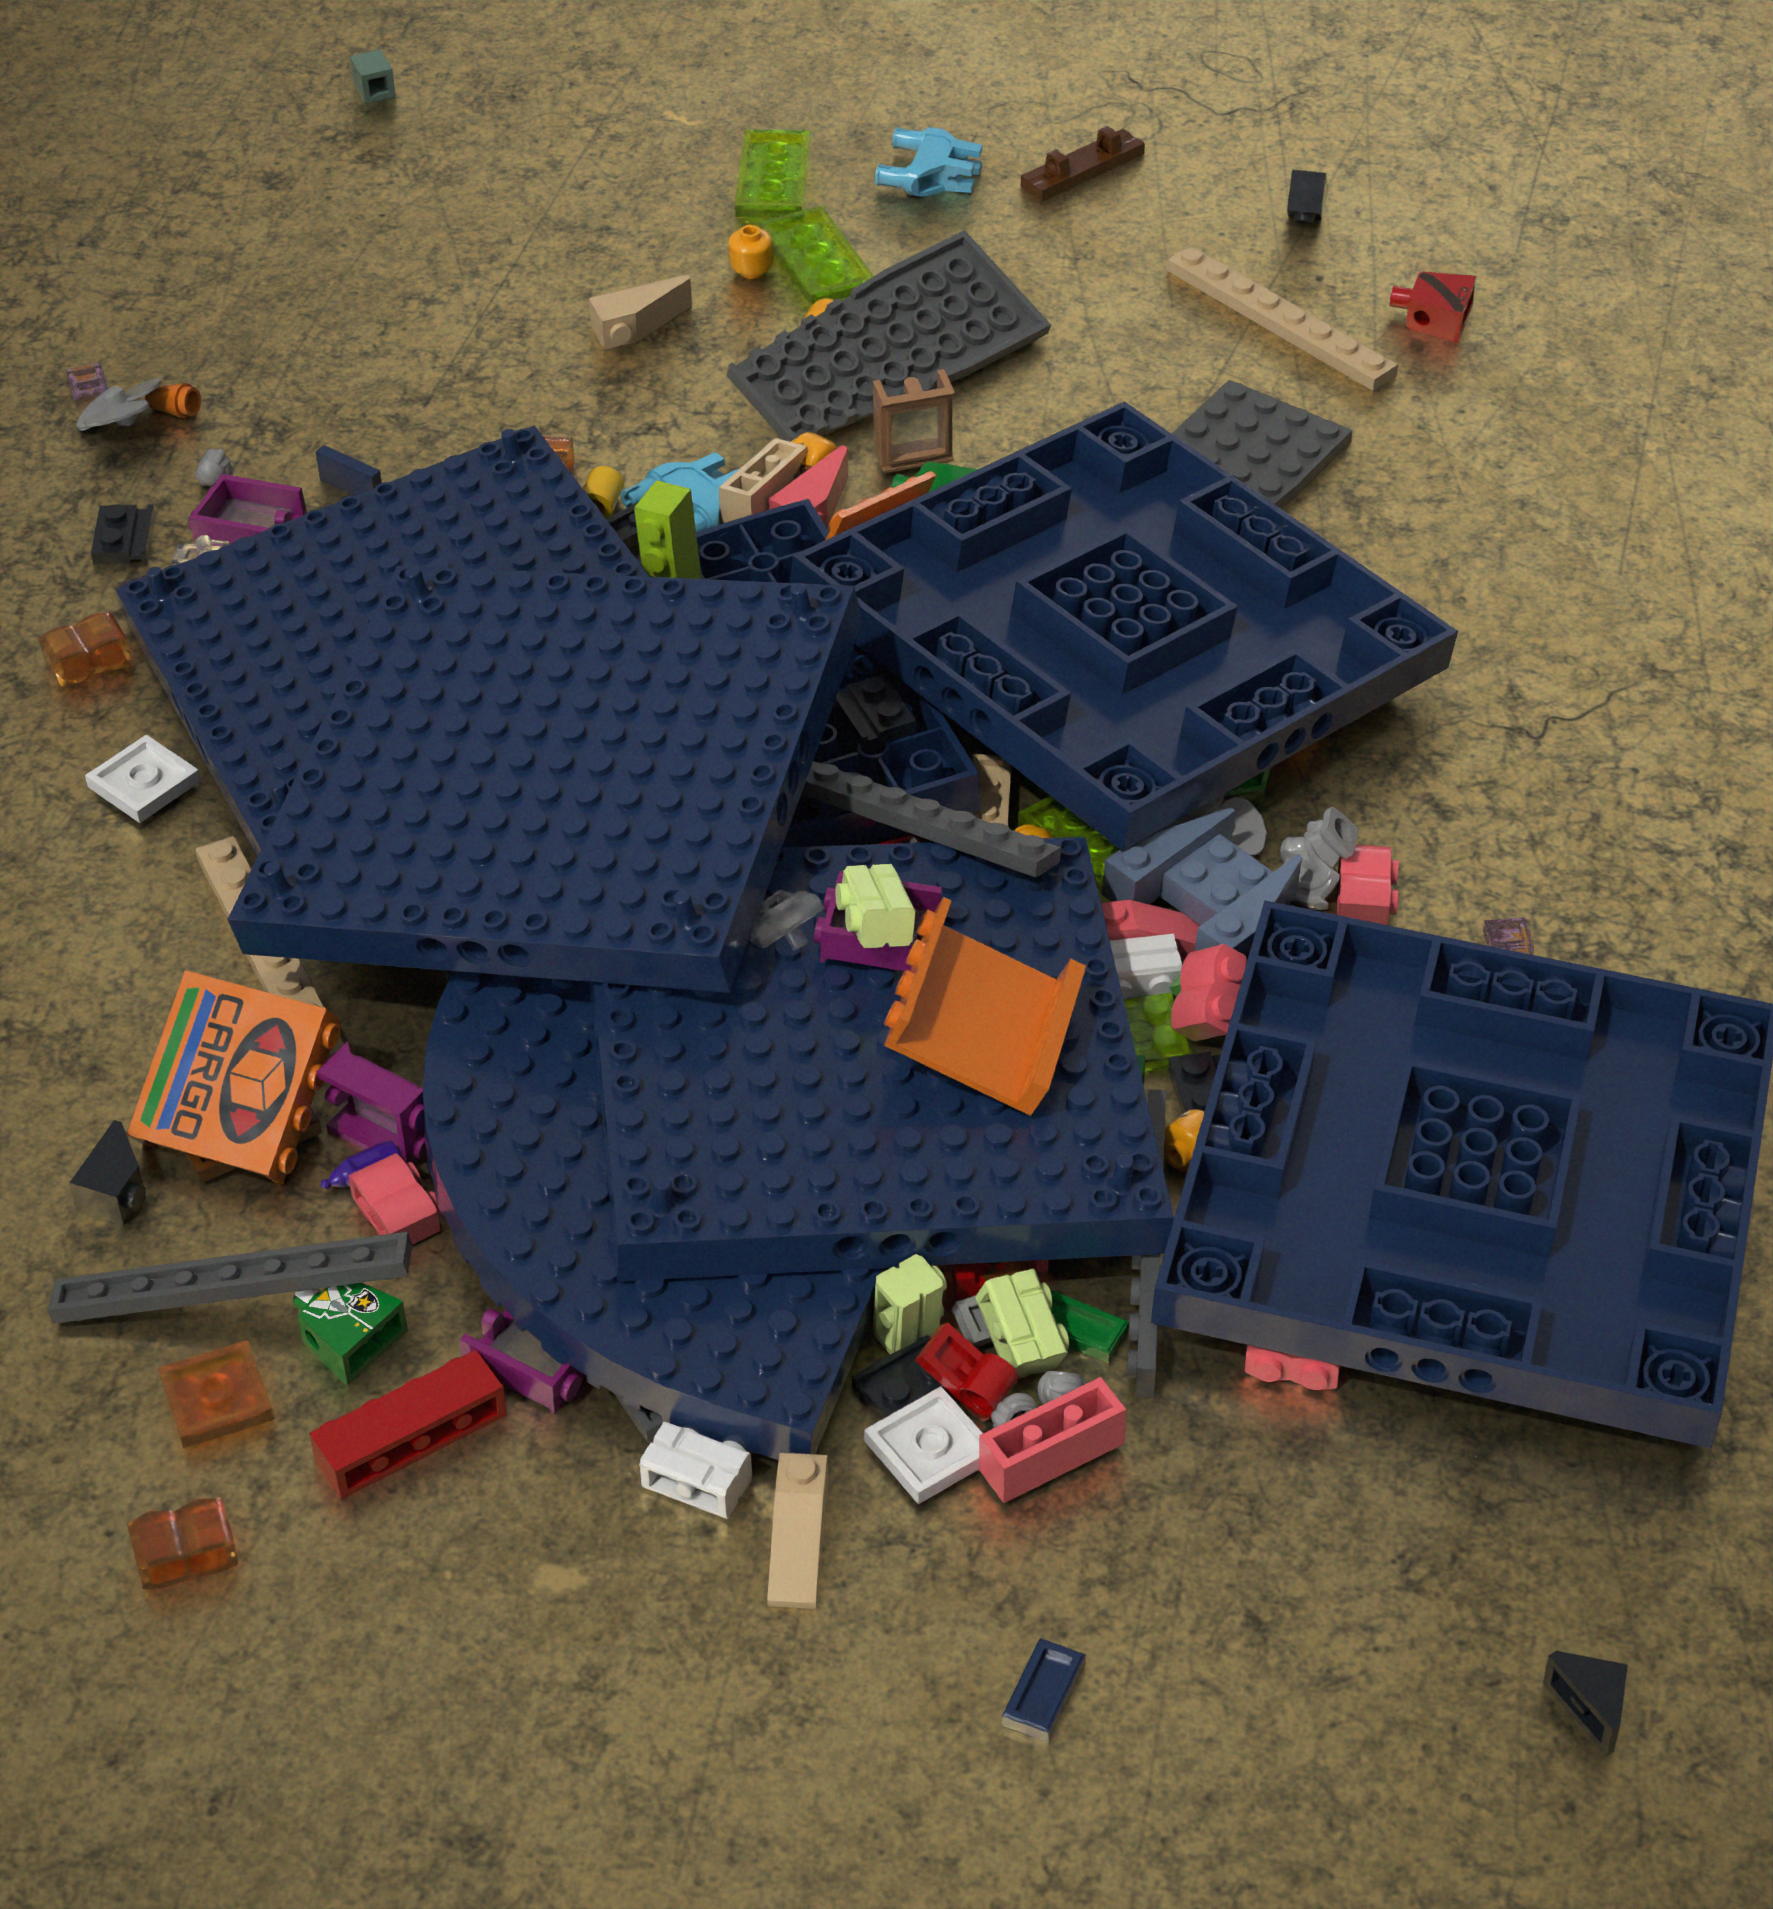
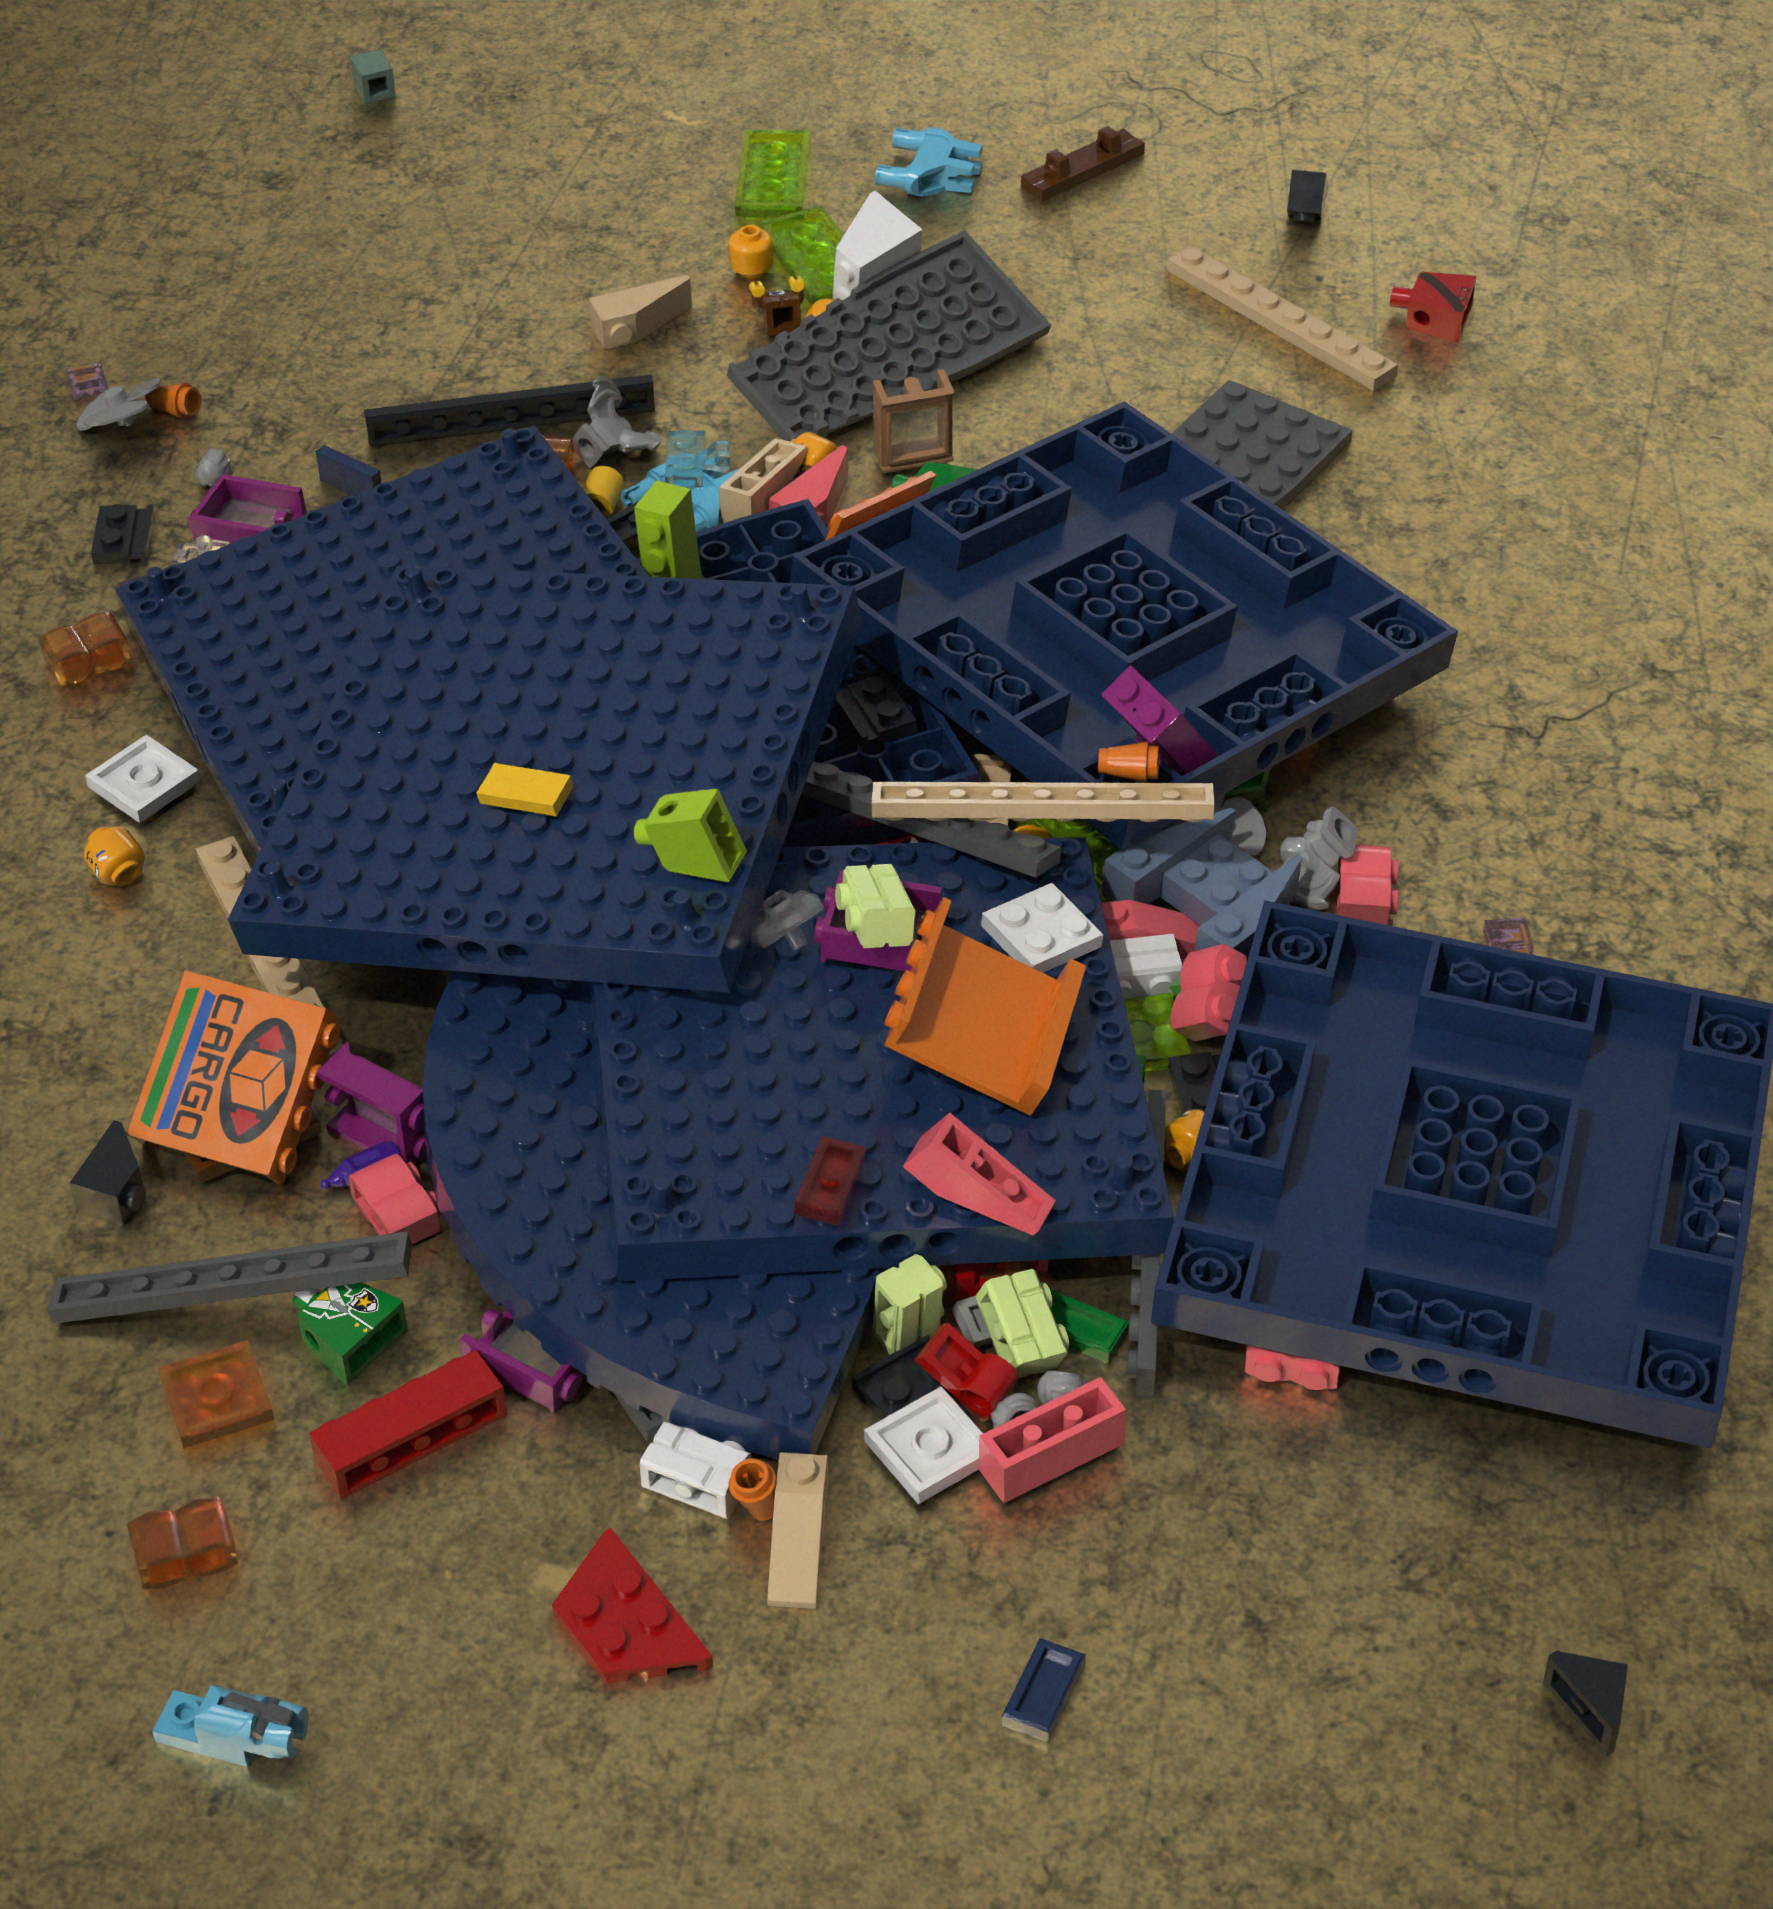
none -> light orange head [83,826,145,887]
none -> medium azure plate [152,1684,309,1767]
none -> black tile [364,374,655,446]
none -> yellow tile [476,763,574,816]
none -> red wing [552,1528,713,1684]
none -> light grey animal [570,376,663,468]
none -> lime torso [634,789,747,882]
none -> clear light blue plate [665,429,731,489]
none -> orange cone [729,1459,776,1521]
none -> reddish brown piece [749,276,805,336]
none -> clear red plate [794,1136,866,1226]
none -> white slope [833,191,922,301]
none -> tan plate [871,782,1214,822]
none -> coral slope [902,1113,1056,1235]
none -> white plate [981,883,1103,973]
none -> orange cone [1098,741,1159,783]
none -> magenta window [1101,665,1217,776]

